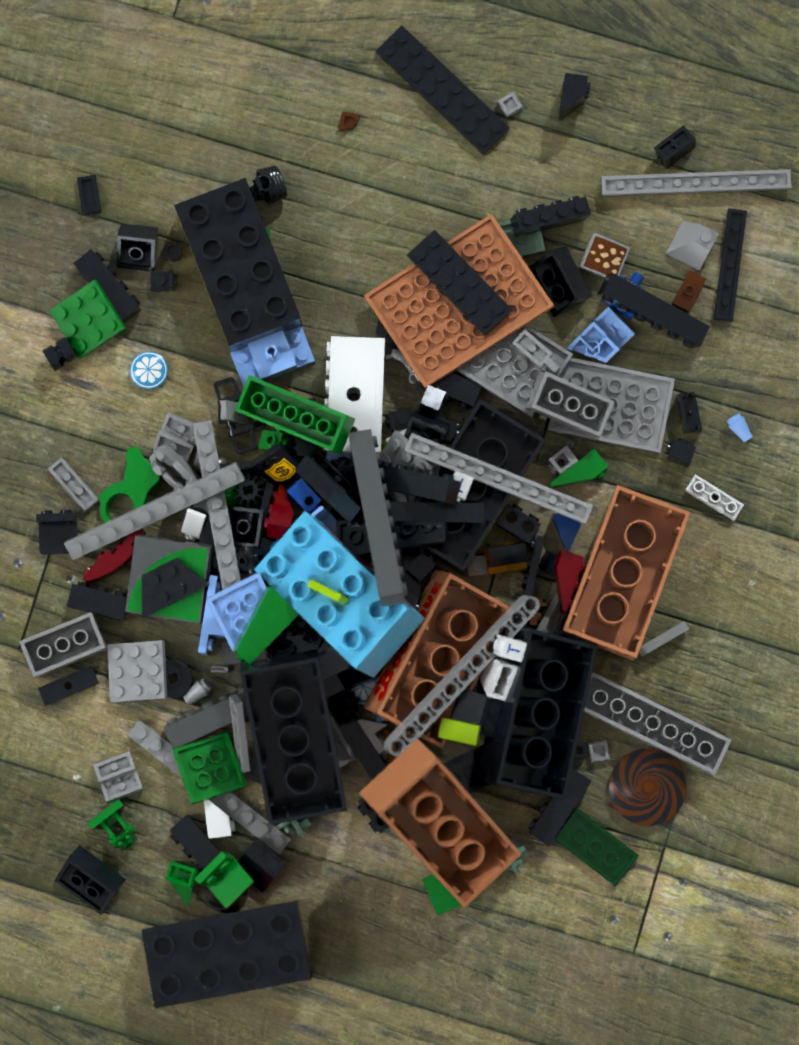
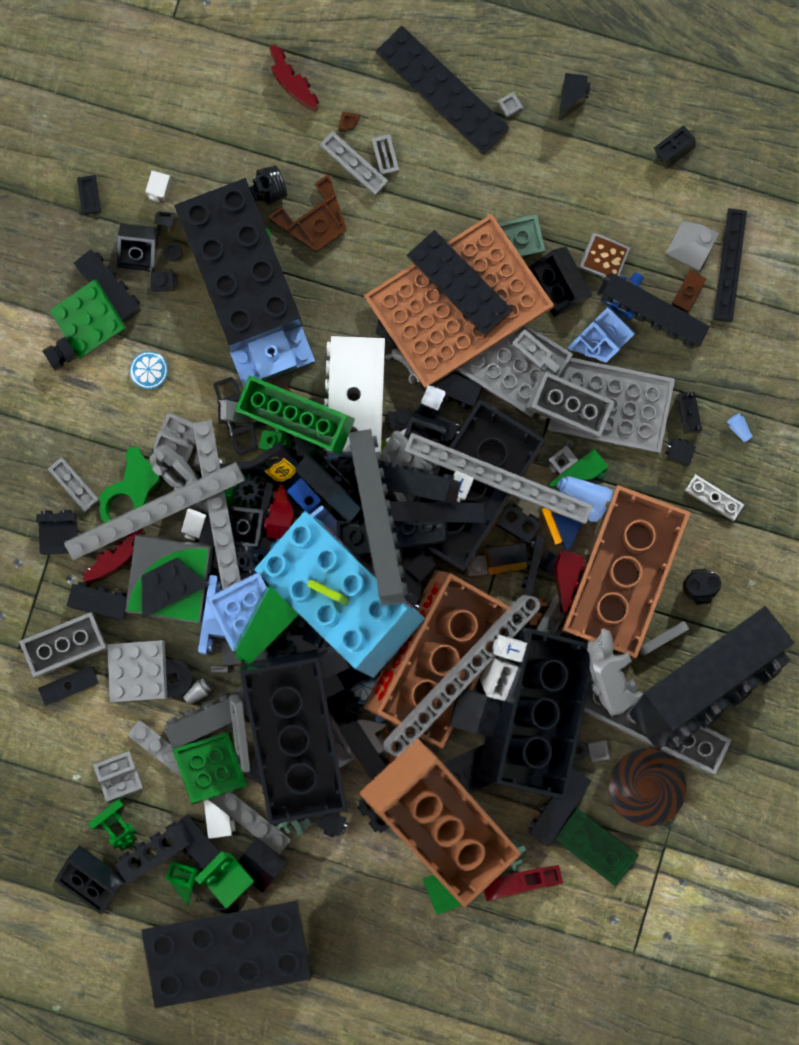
lime tile [438,717,481,746] -> none
black brick [510,196,591,237] -> none
light grey plate [601,169,791,196] -> none
none -> black brick [115,821,195,884]
none -> white brick [145,171,171,202]
none -> black tile [154,211,176,233]
none -> reddish brown wing [268,174,347,253]
none -> dark red slope [269,44,319,112]
none -> black brick [317,813,349,838]
none -> light grey plate [320,131,388,196]
none -> light grey tile [372,134,399,176]
none -> dark red slope [484,864,563,902]
none -> light orange tile [541,508,562,546]
none -> light blue cone [557,476,613,523]
none -> light grey animal [587,629,643,716]
none -> black brick [629,605,795,751]
none -> black piece [683,568,721,605]

